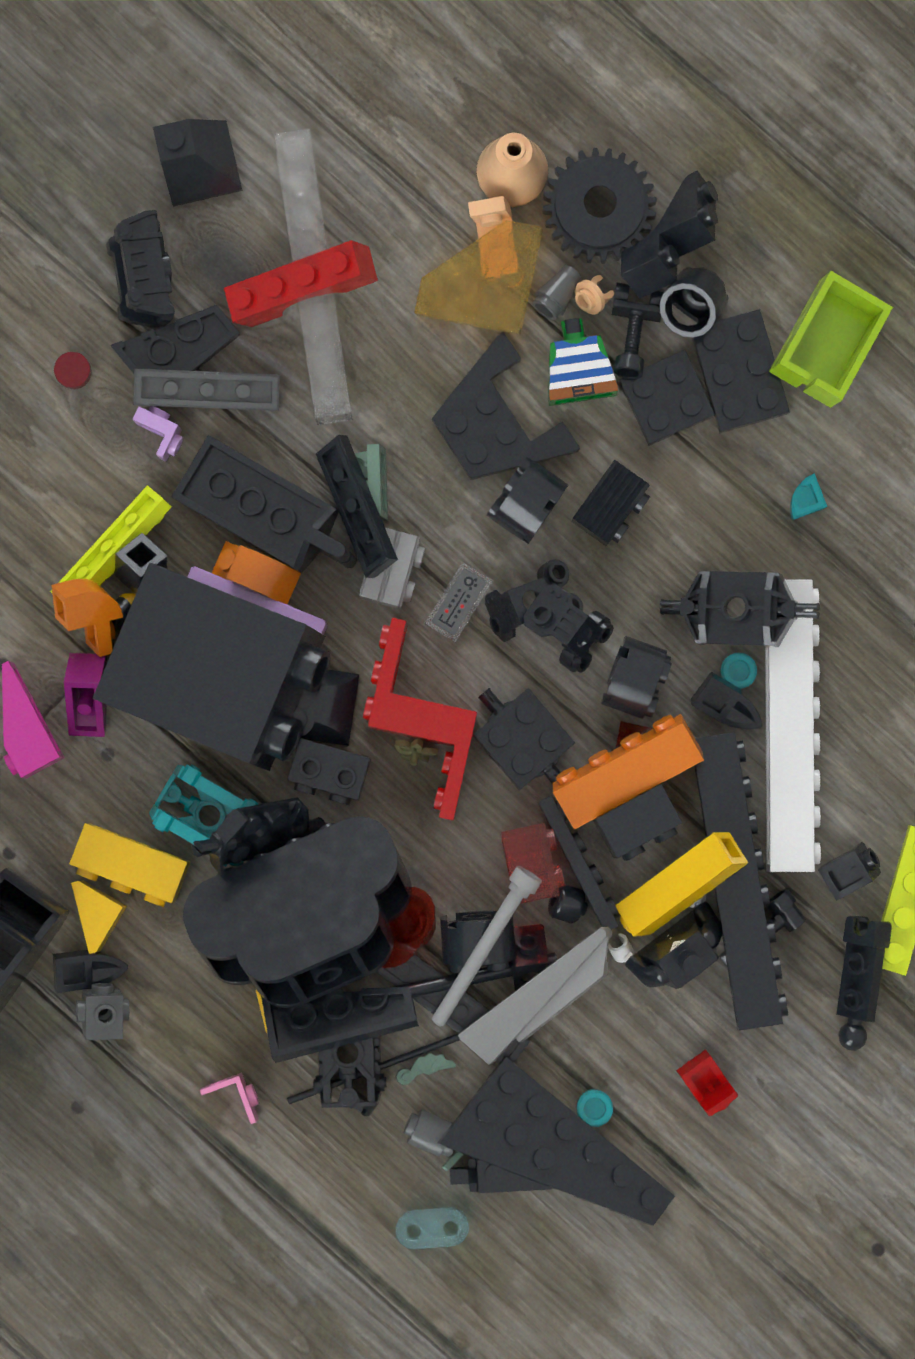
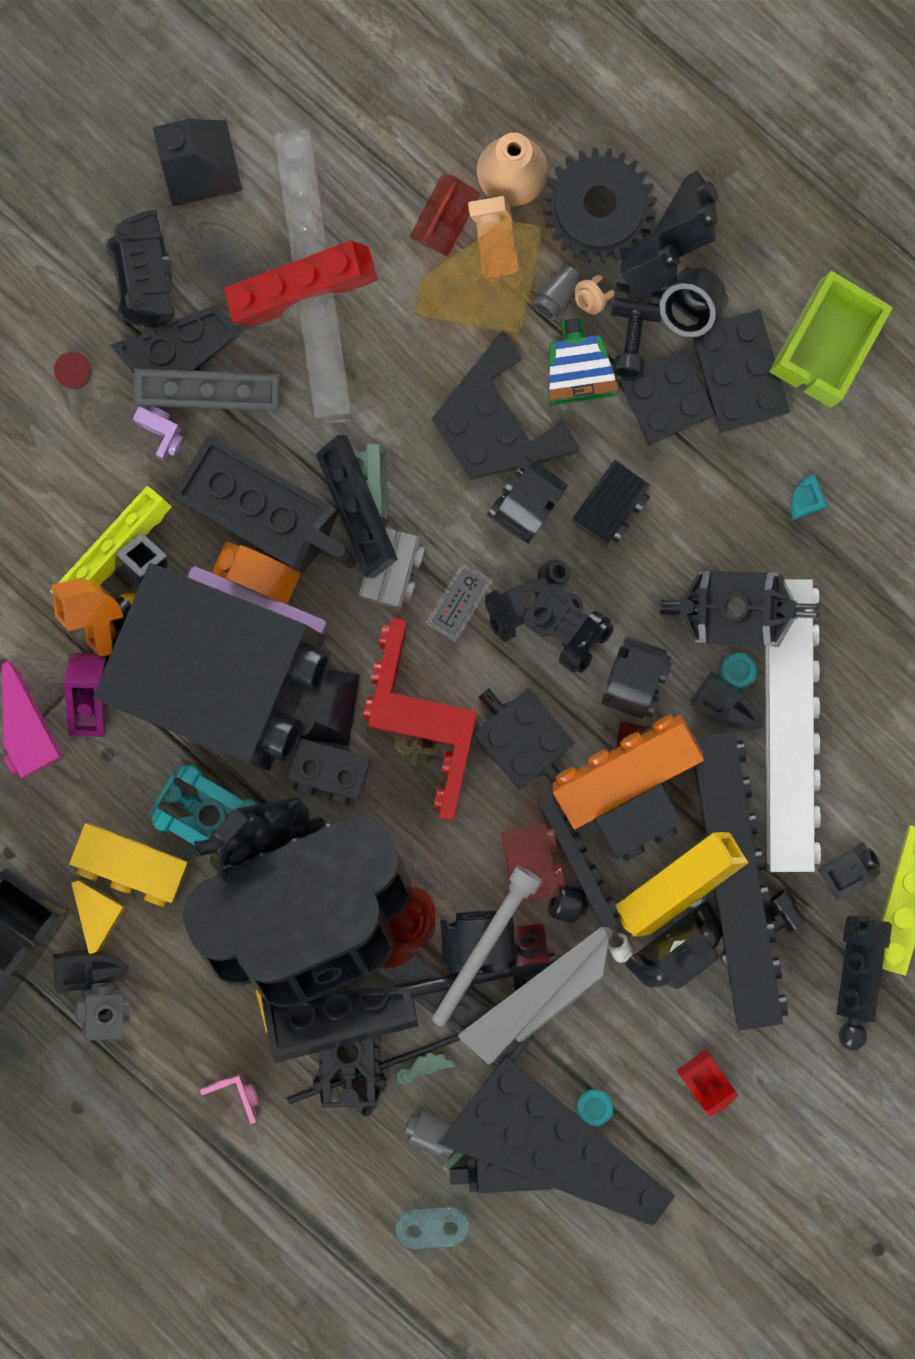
none -> clear red slope [410,175,481,256]

